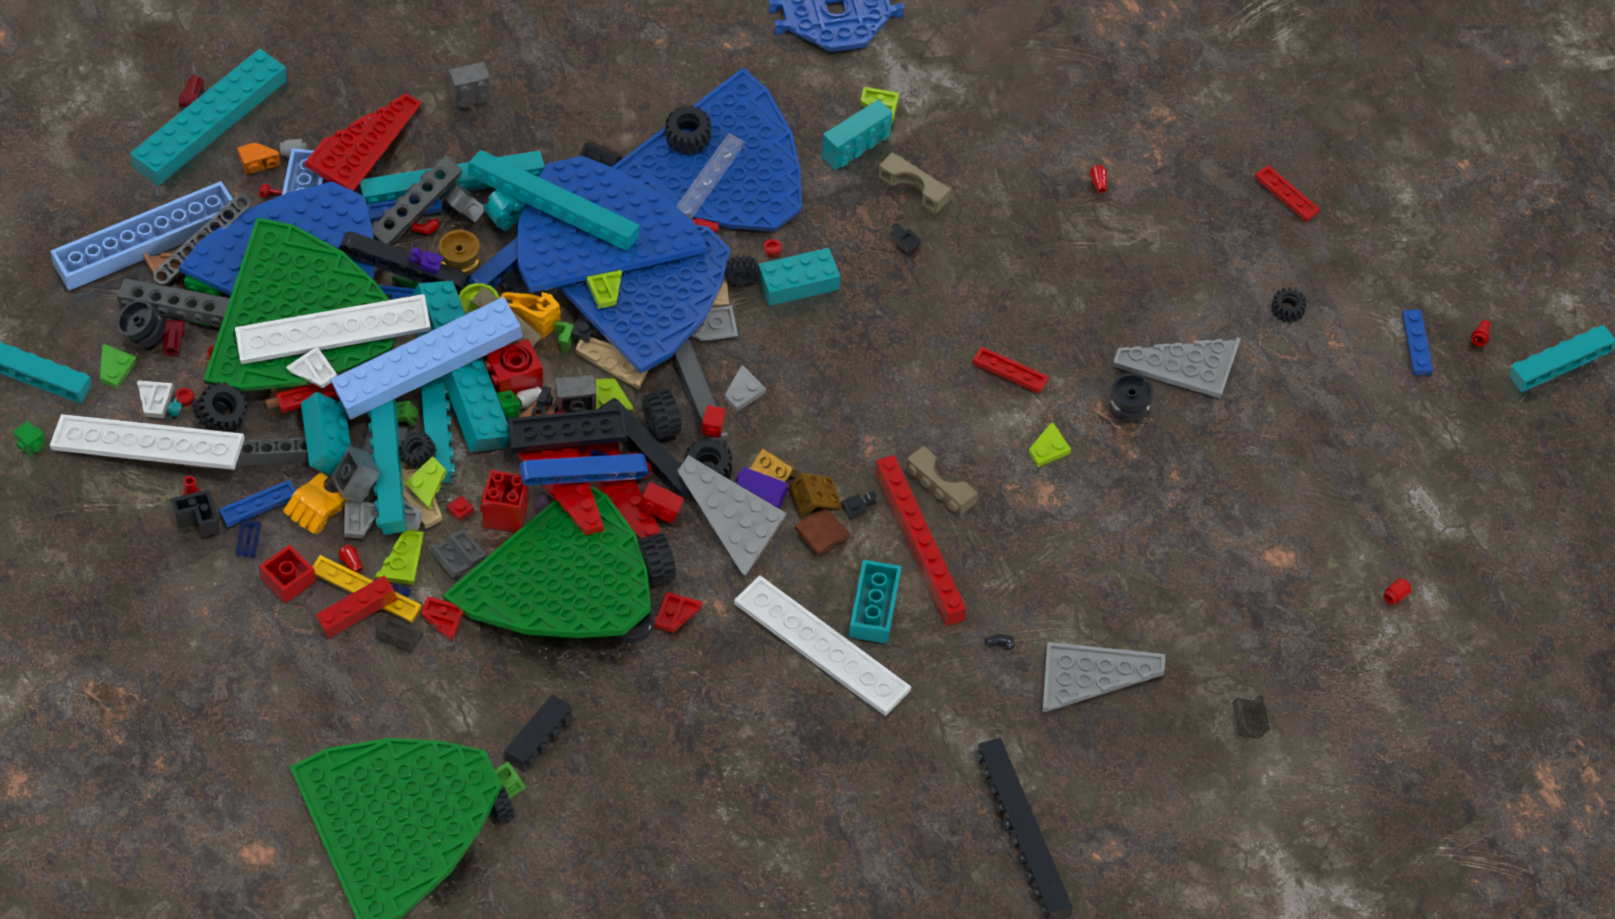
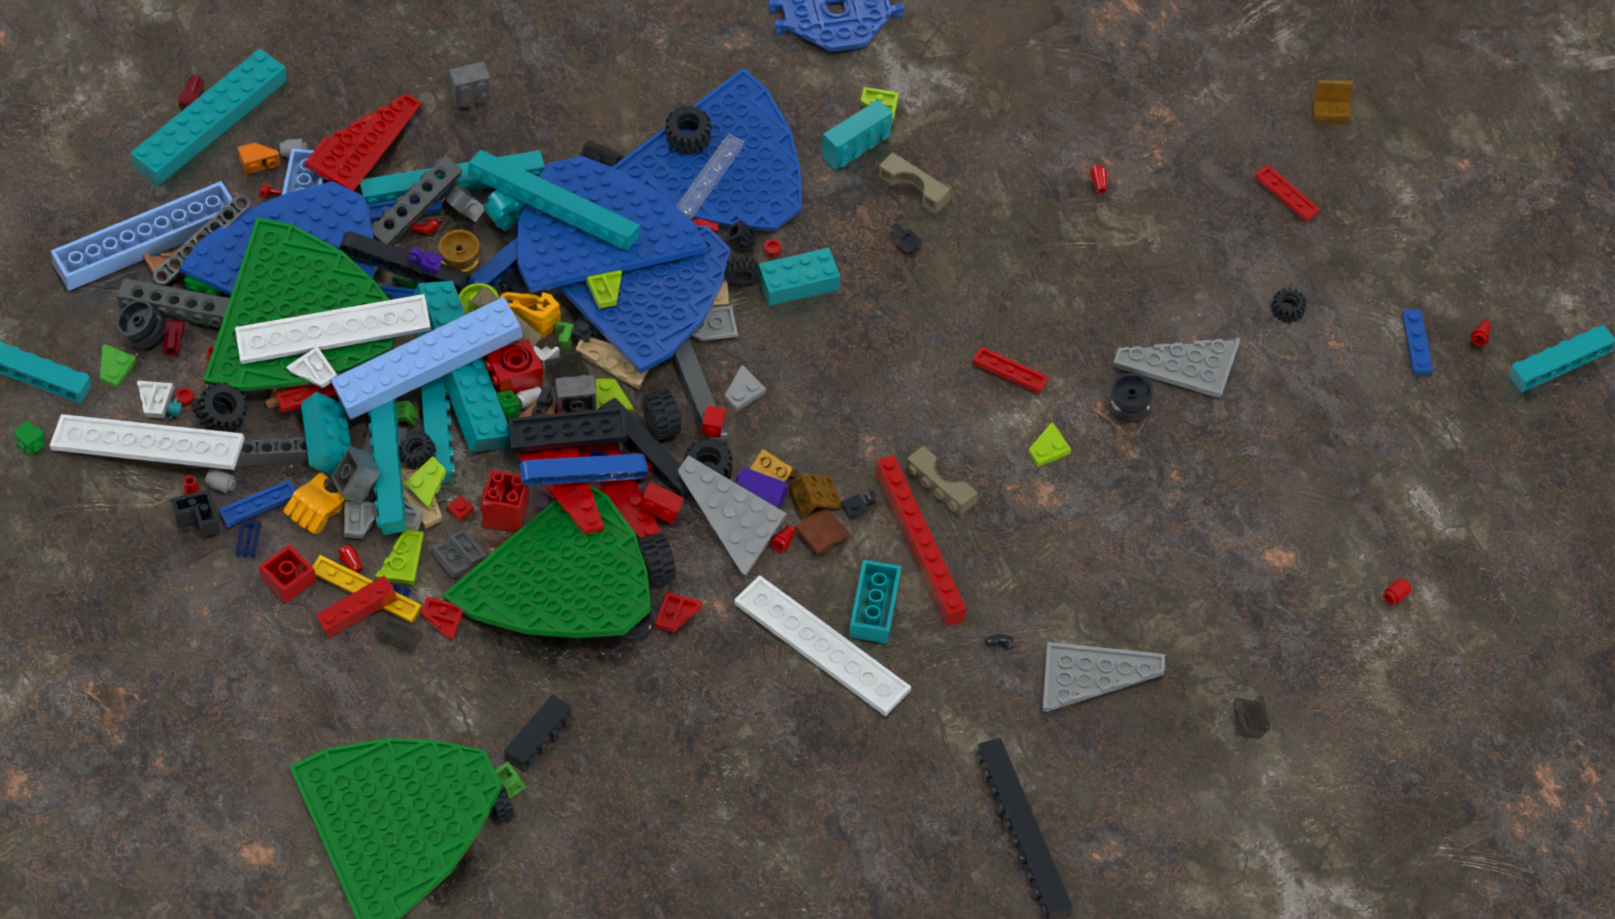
none -> light grey brick [205,469,236,493]
none -> white panel [533,346,560,372]
none -> clear smoke bracket [545,352,589,387]
none -> black brick [727,220,756,252]
none -> red cone [771,525,796,552]
none -> pearl gold bracket [1313,80,1354,121]

